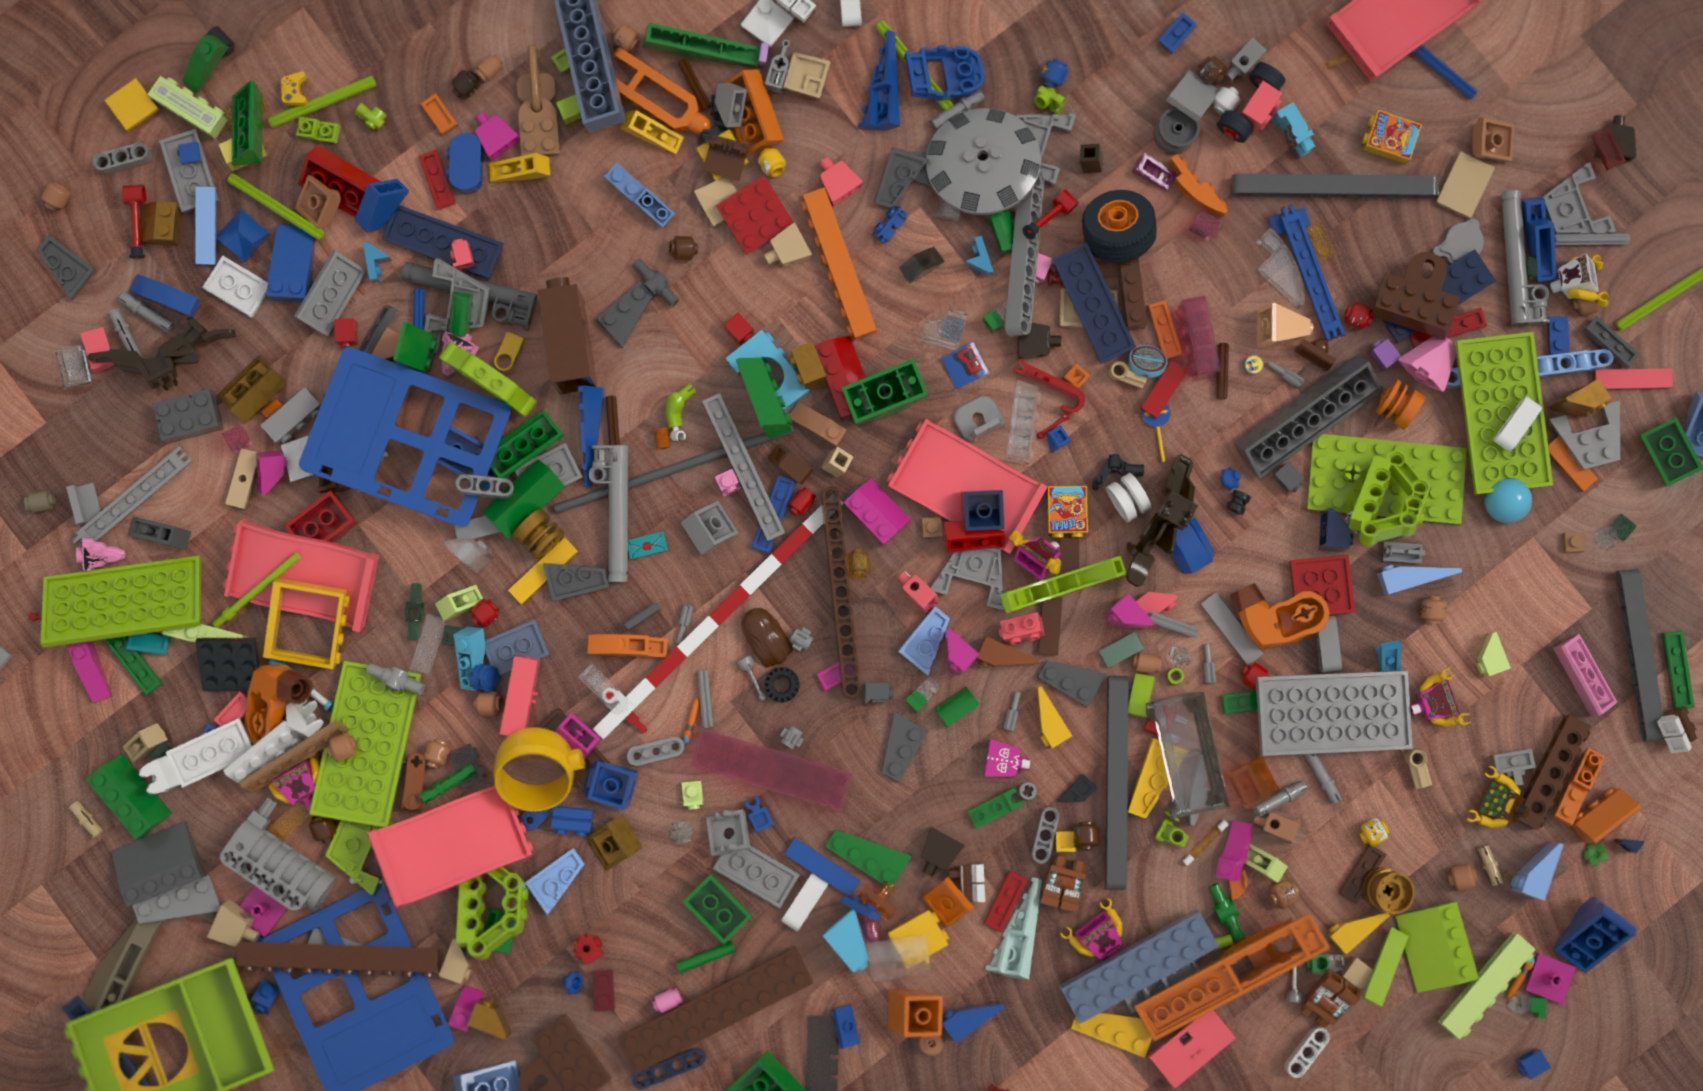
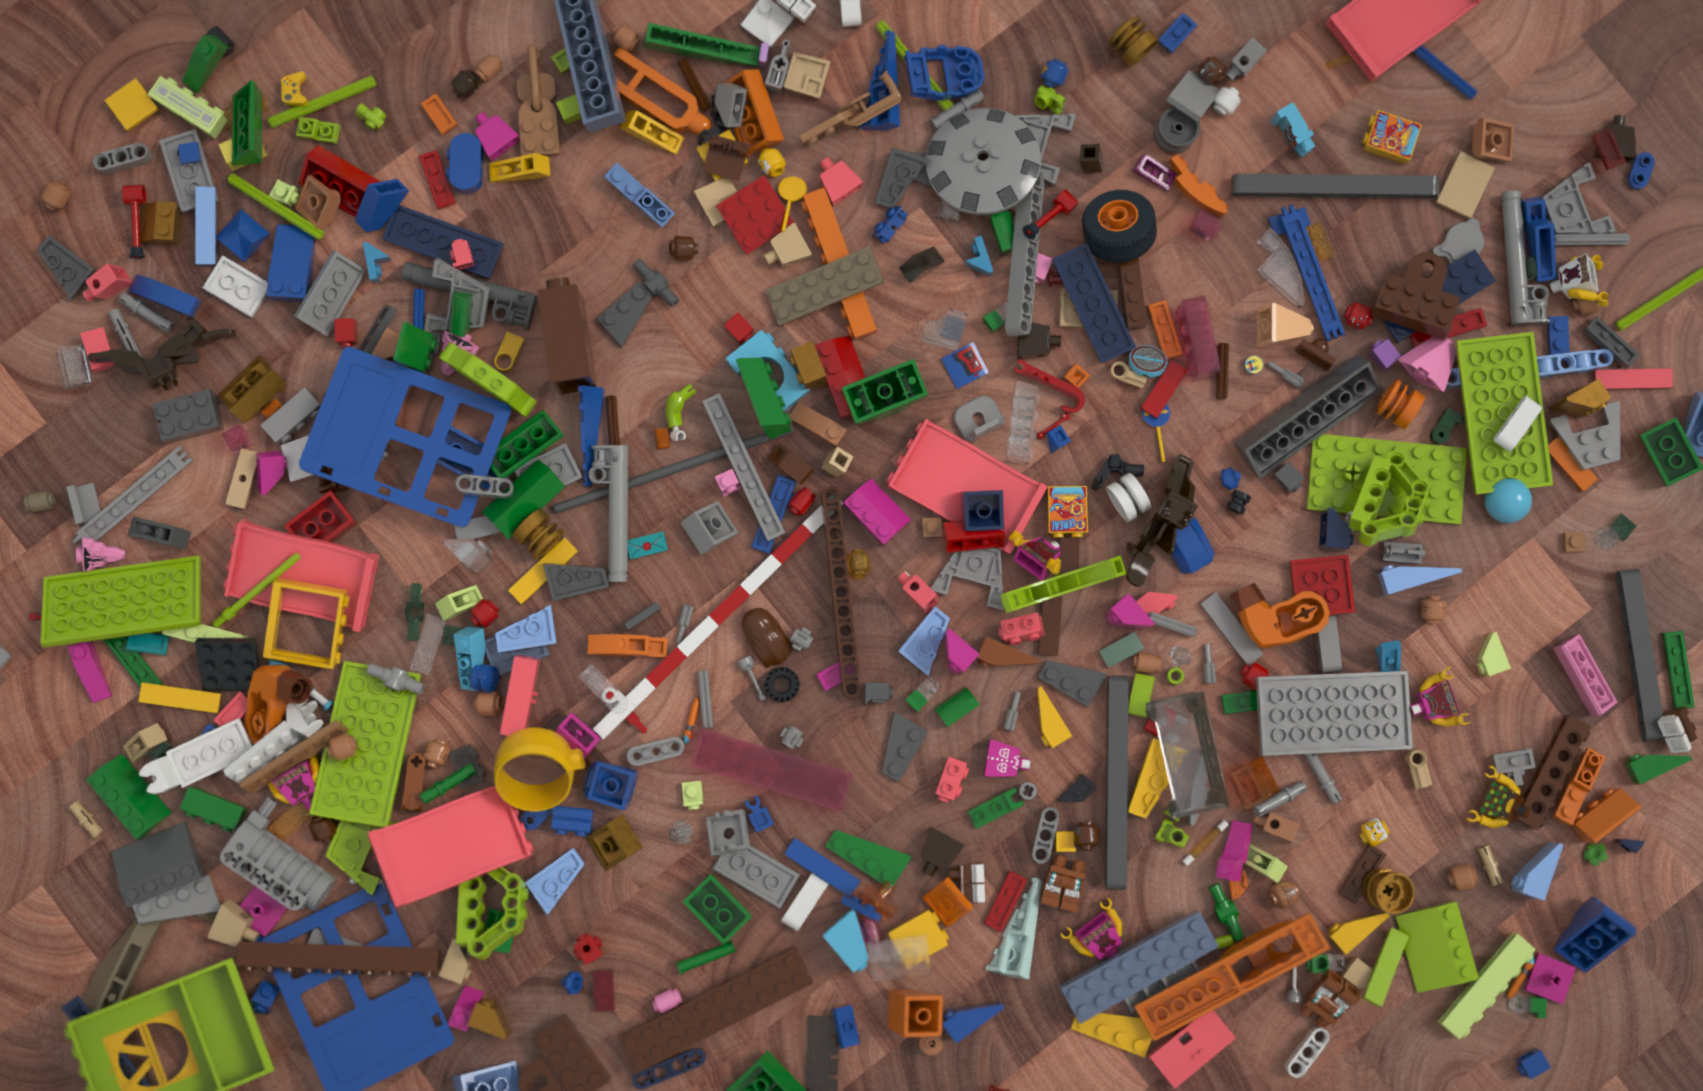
brick [1217,62,1286,143] -> none
none -> coral torso [83,263,133,302]
none -> yellow tile [139,682,222,713]
none -> green brick [180,786,248,832]
none -> yellowish green bracket [269,180,300,208]
none -> light blue wing [495,605,557,653]
none -> dark tan plate [766,246,885,326]
none -> yellow piece [778,176,807,232]
none -> medium nougat plate [799,71,902,147]
none -> coral brick [935,757,969,803]
none -> pearl gold wheel [1108,15,1160,67]
none -> dark green leg [1429,407,1465,445]
none -> green slope [1624,753,1693,785]
none -> blue plate [1627,152,1655,190]

